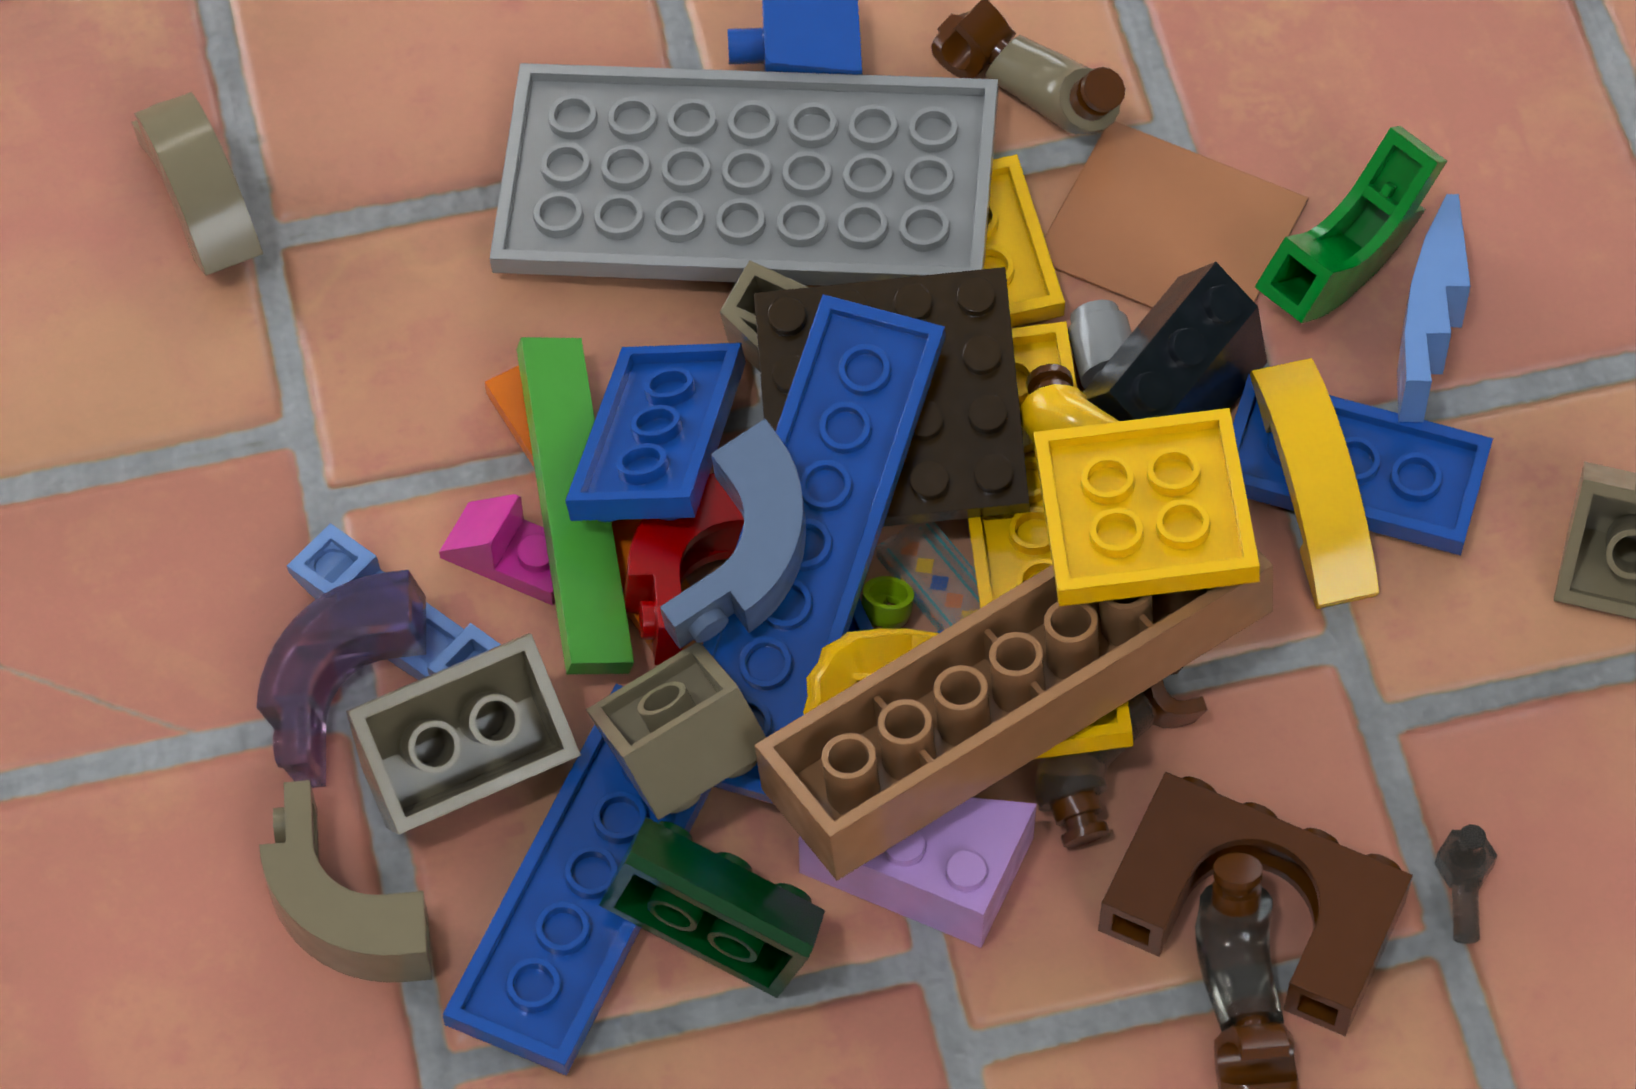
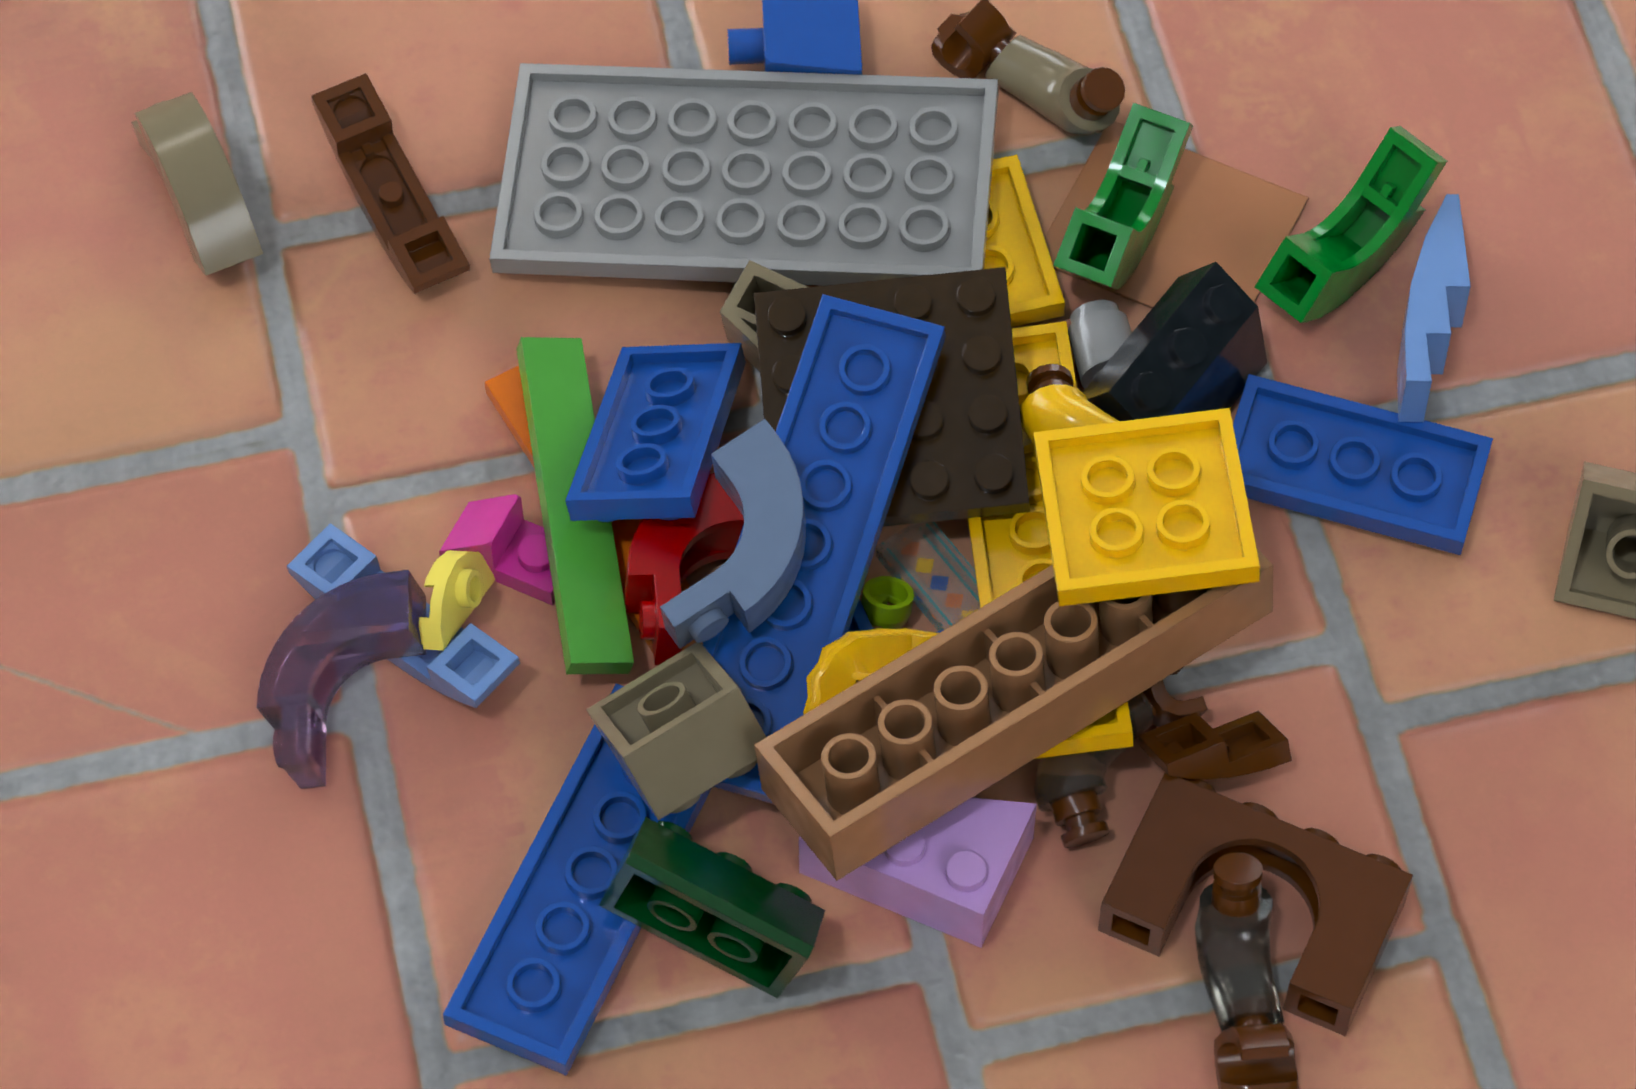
dark tan arch [259,780,432,983] -> none
dark tan slope [346,633,581,835] -> none
yellow slope [1250,358,1379,609] -> none
clear smoke piece [1434,824,1498,944] -> none
none -> reddish brown slope [311,73,470,294]
none -> light yellow plate [419,550,495,651]
none -> green arch [1053,102,1193,290]
none -> reddish brown slope [1138,711,1292,779]

